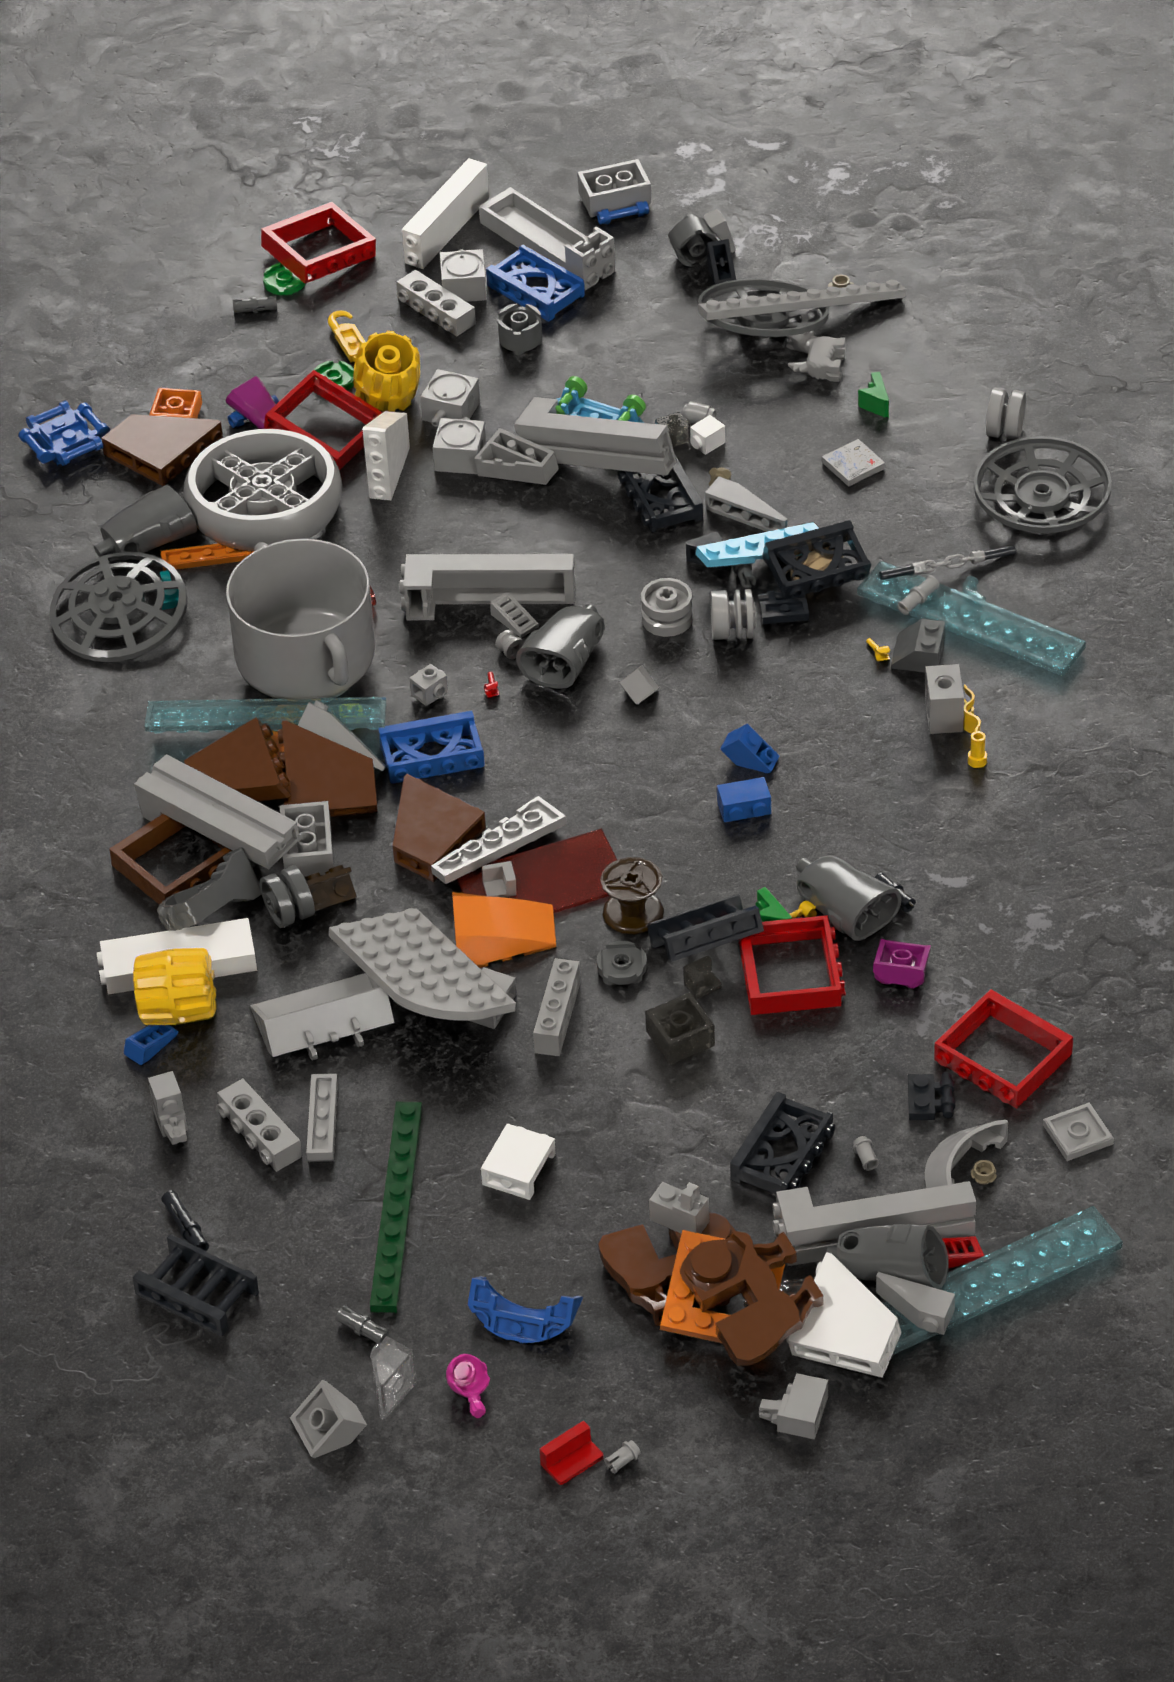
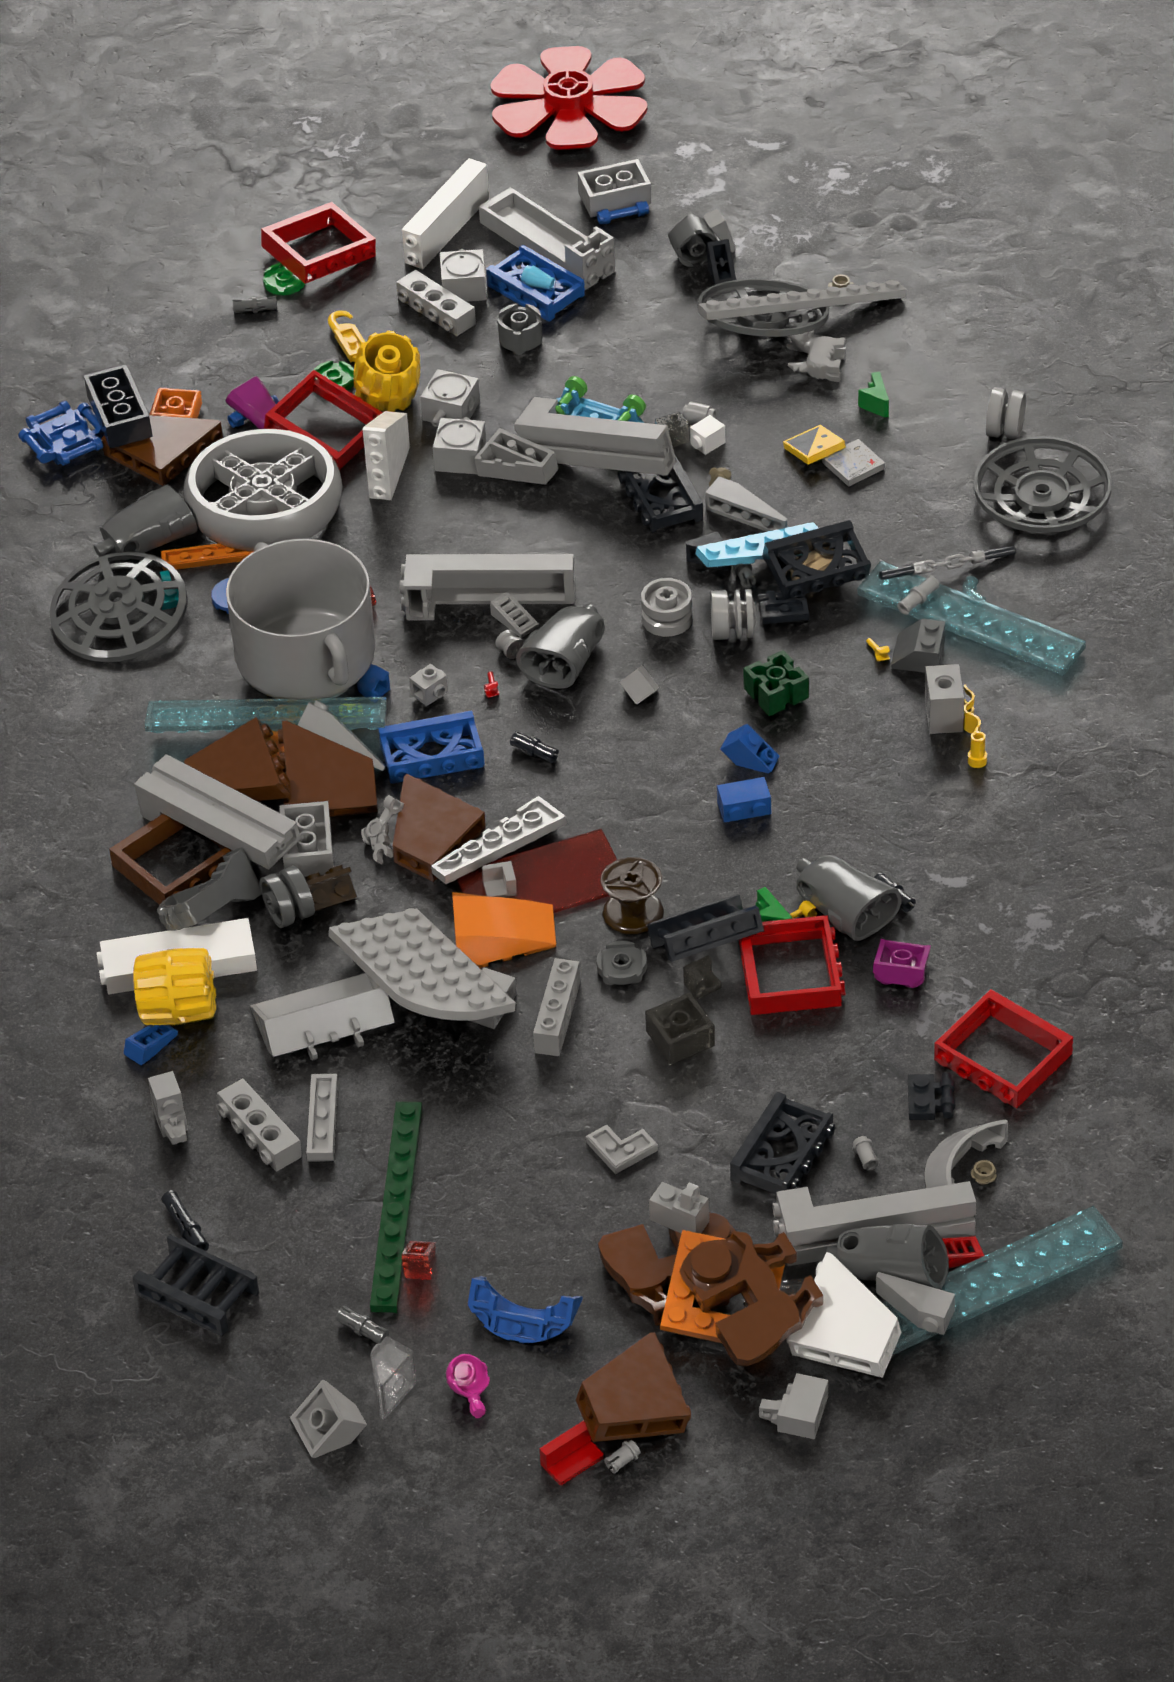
white panel [481,1124,556,1200] -> none
light grey tile [1043,1102,1114,1161] -> none
none -> black brick [83,364,153,448]
none -> tile [212,578,229,614]
none -> blue brick [356,664,390,702]
none -> light grey piece [361,795,404,864]
none -> clear red slope [402,1241,436,1280]
none -> piece [491,46,648,149]
none -> black pin [510,731,559,764]
none -> medium azure cone [521,265,555,290]
none -> reddish brown slope [576,1332,691,1442]
none -> light grey tile [586,1125,658,1174]
none -> dark green brick [743,650,809,716]
none -> yellow tile [783,425,846,465]

